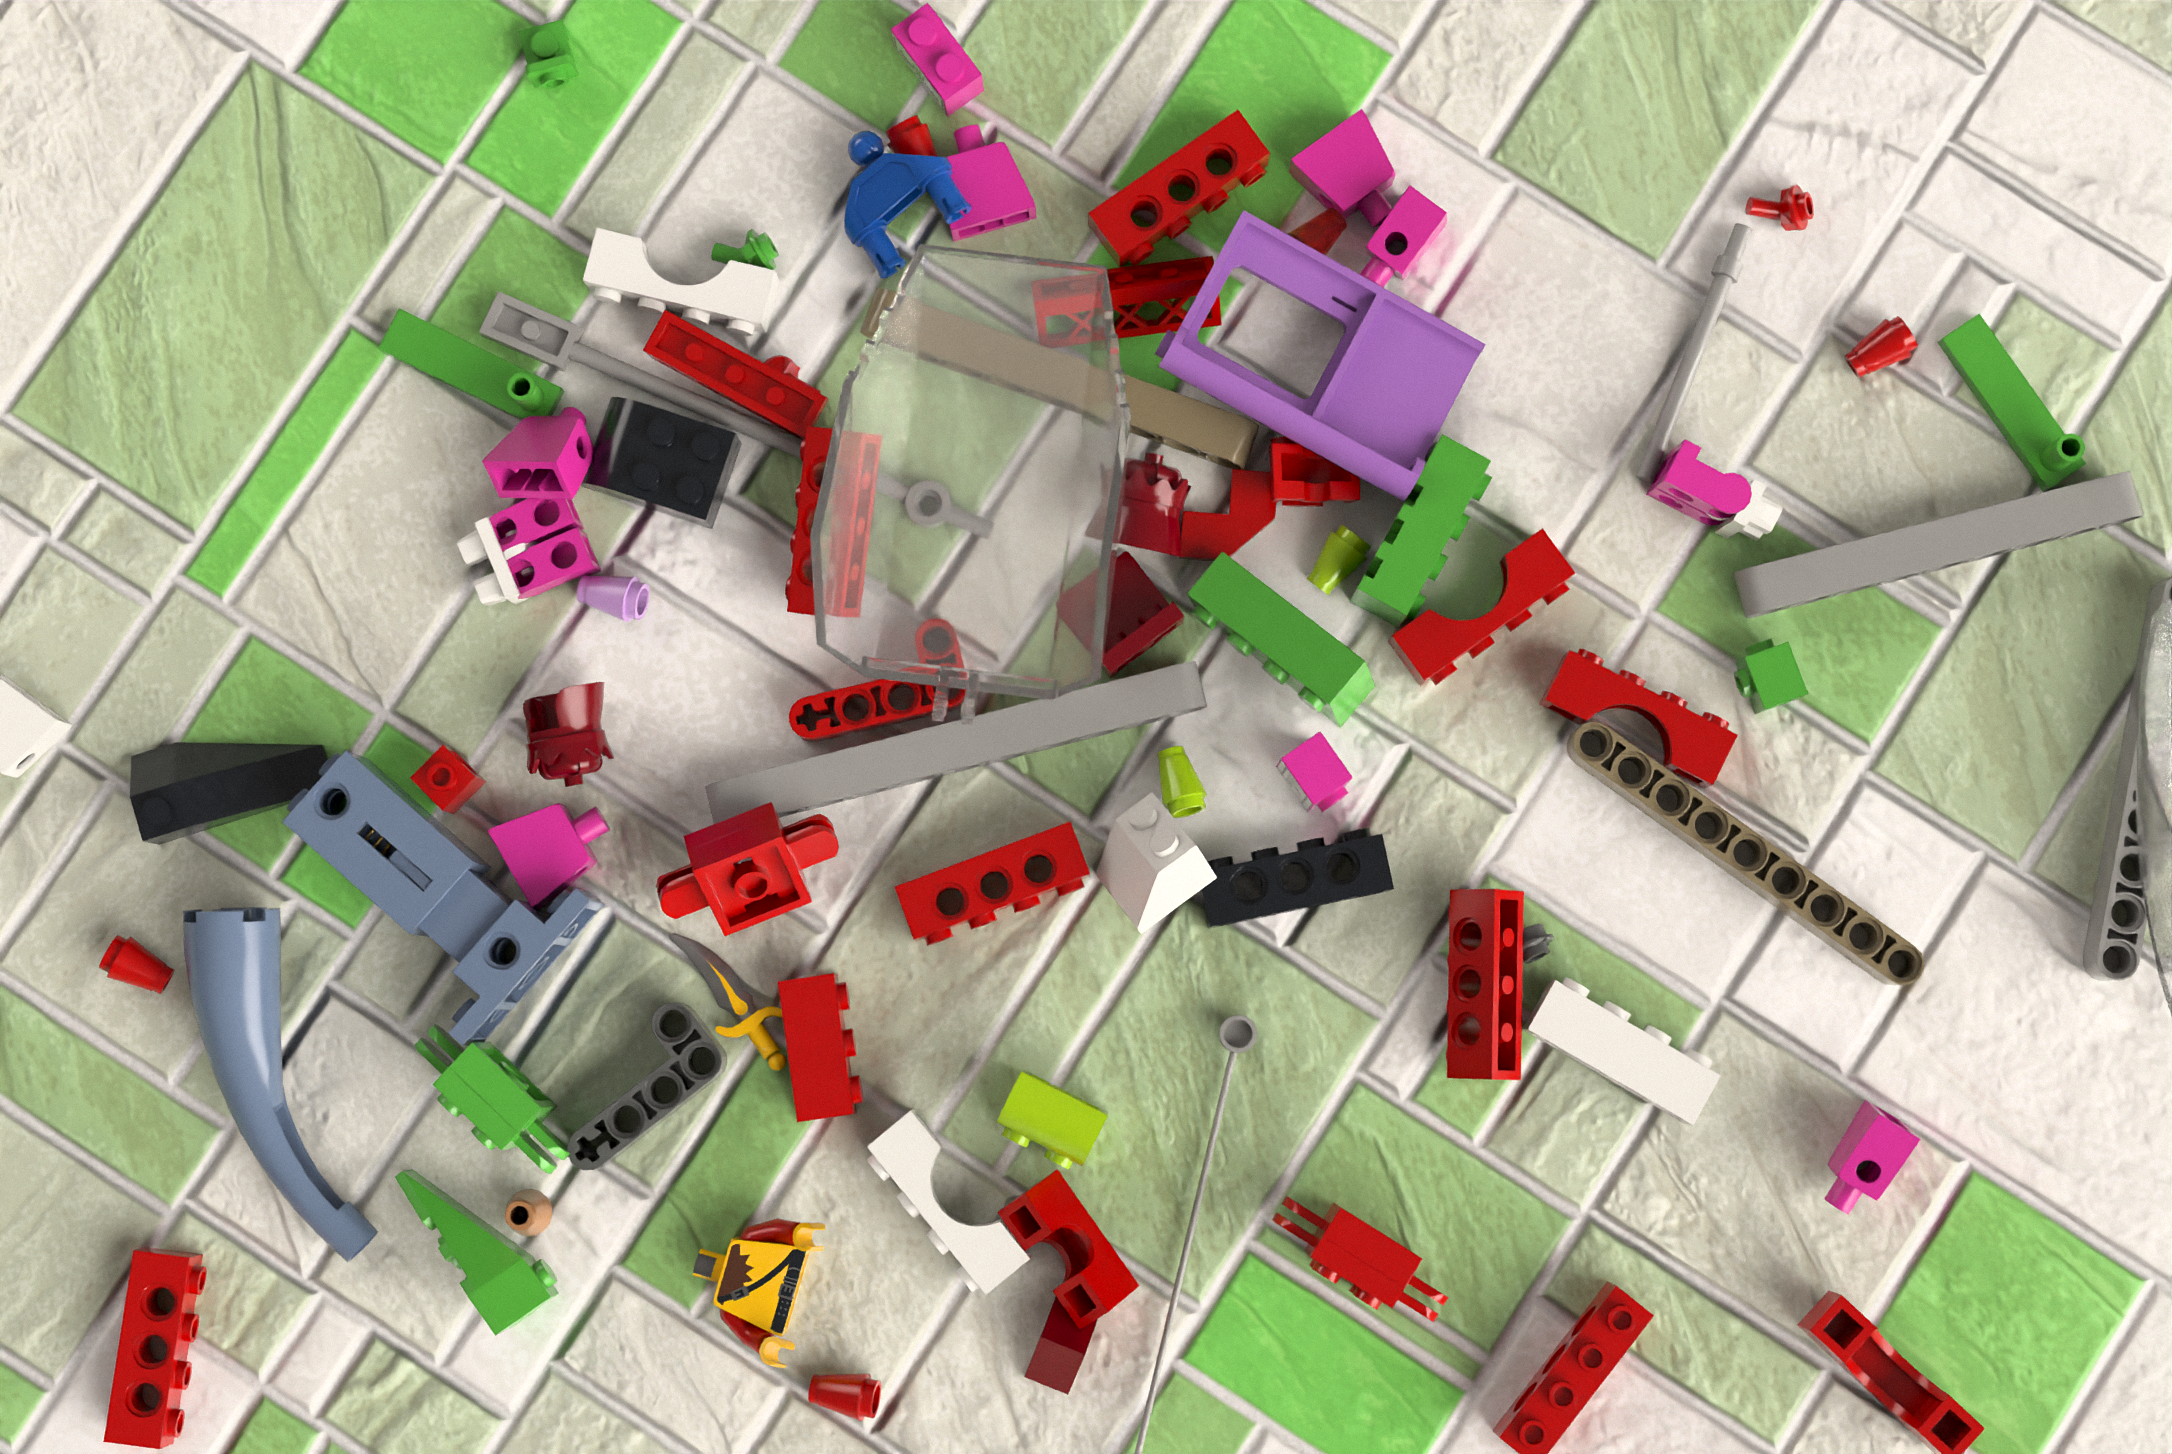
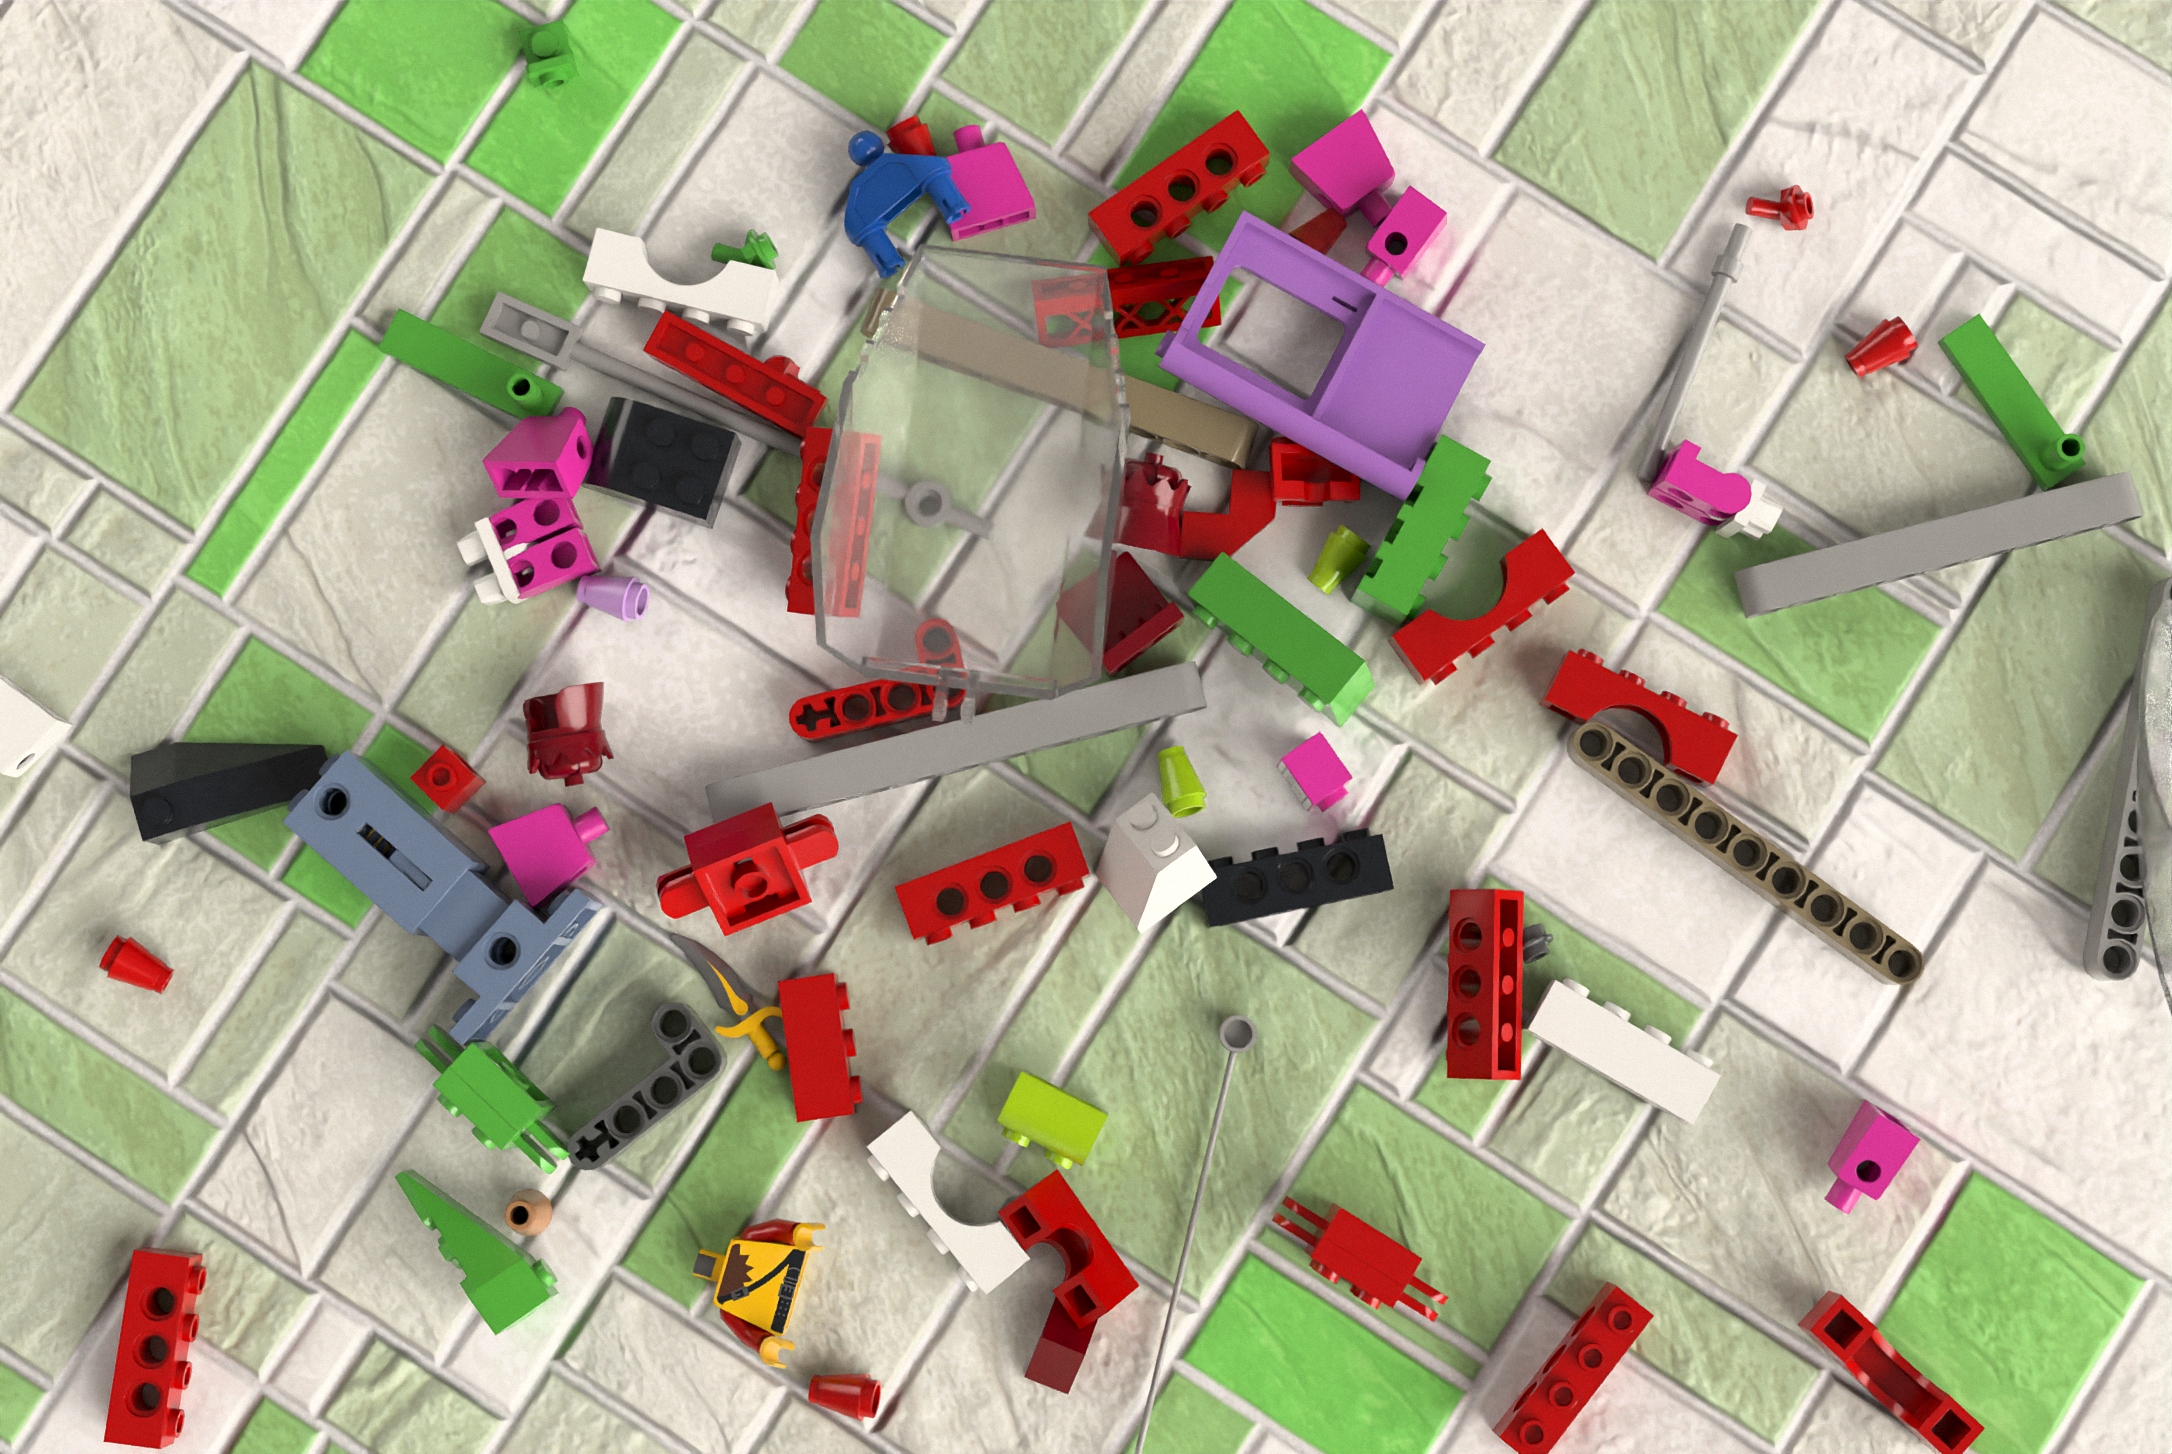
sand blue brick [183,907,378,1262] -> none
dark pink brick [891,3,984,117] -> none
bright green brick [1734,639,1808,714] -> none

